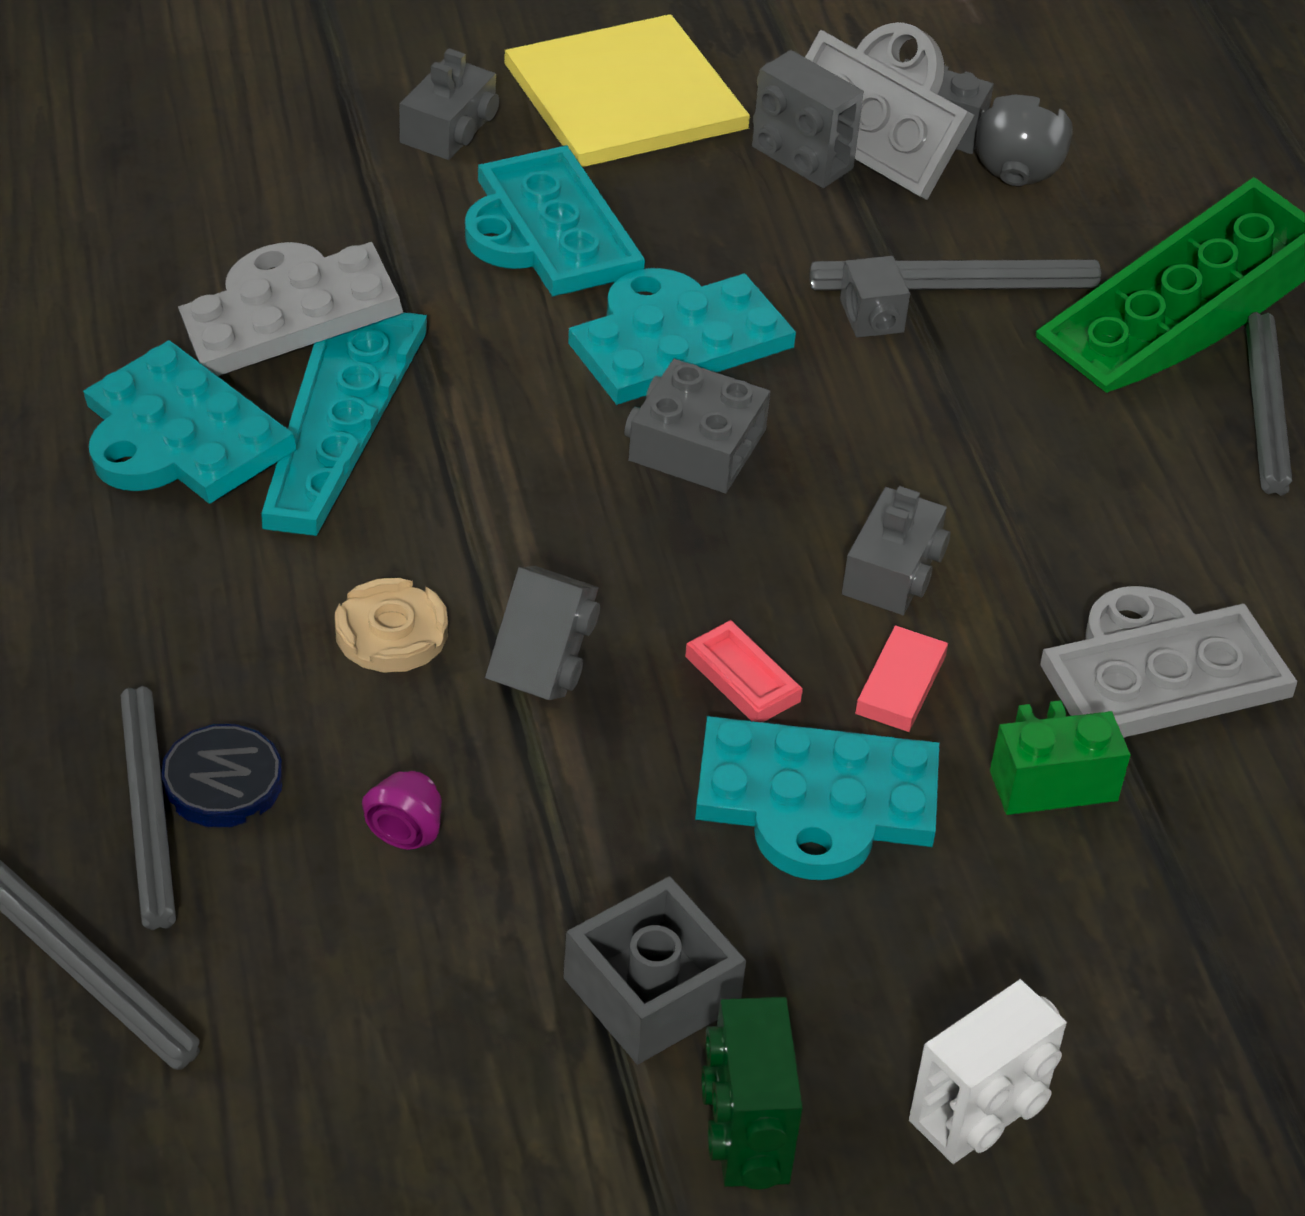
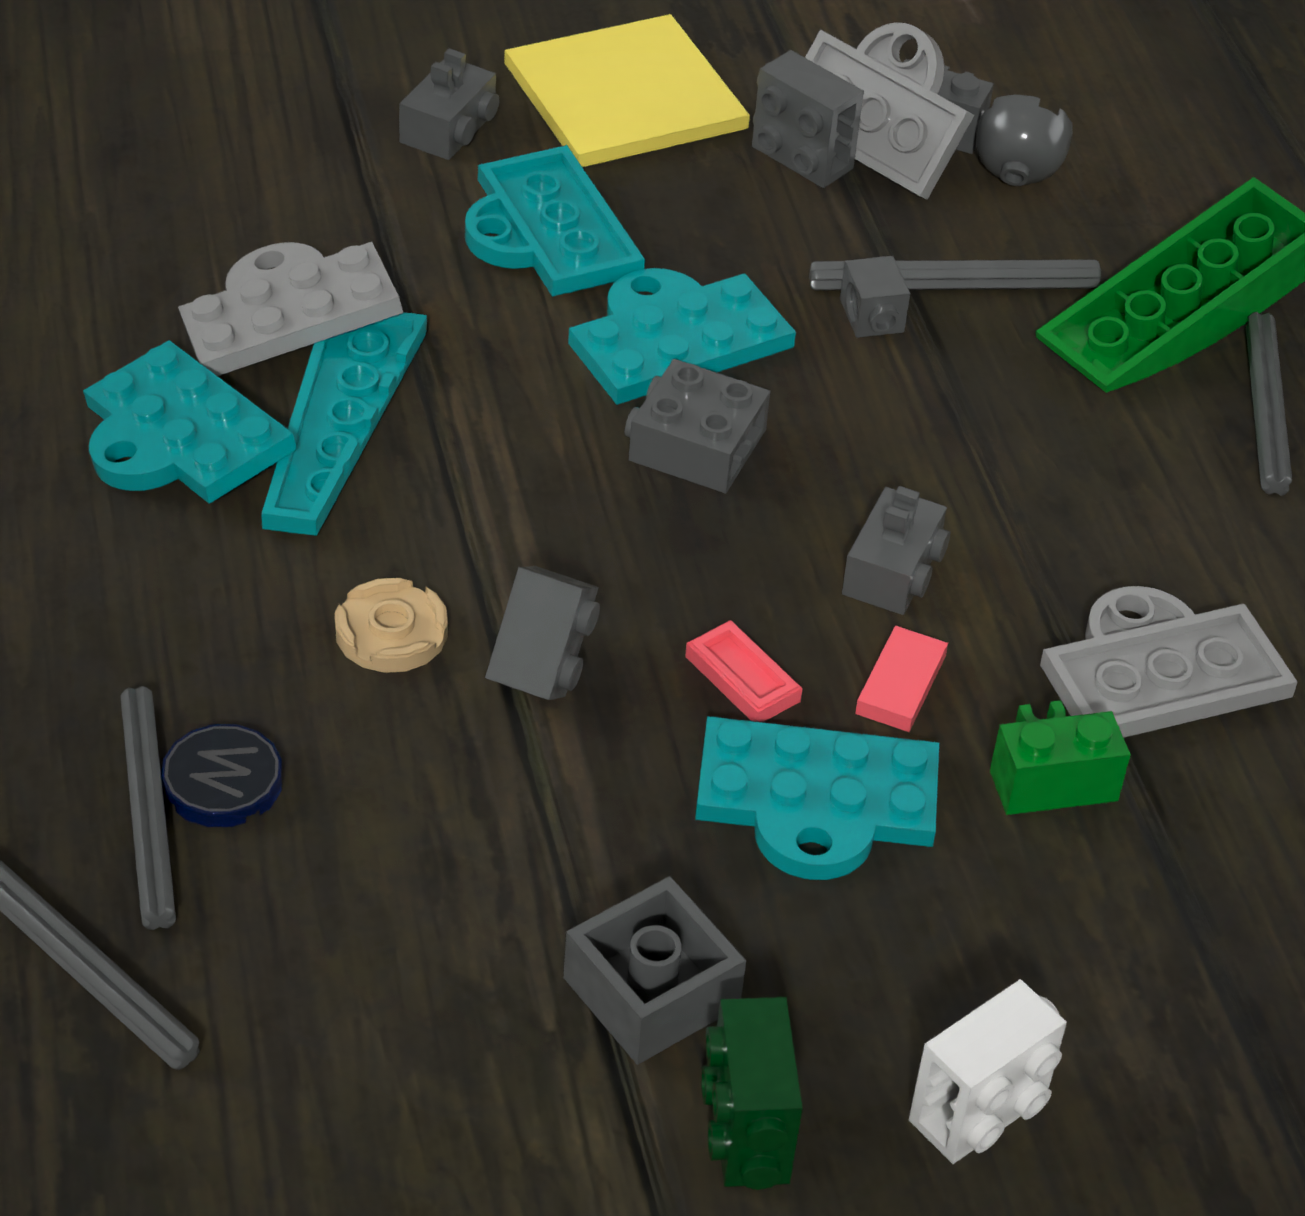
magenta cone [362,771,442,850] -> none

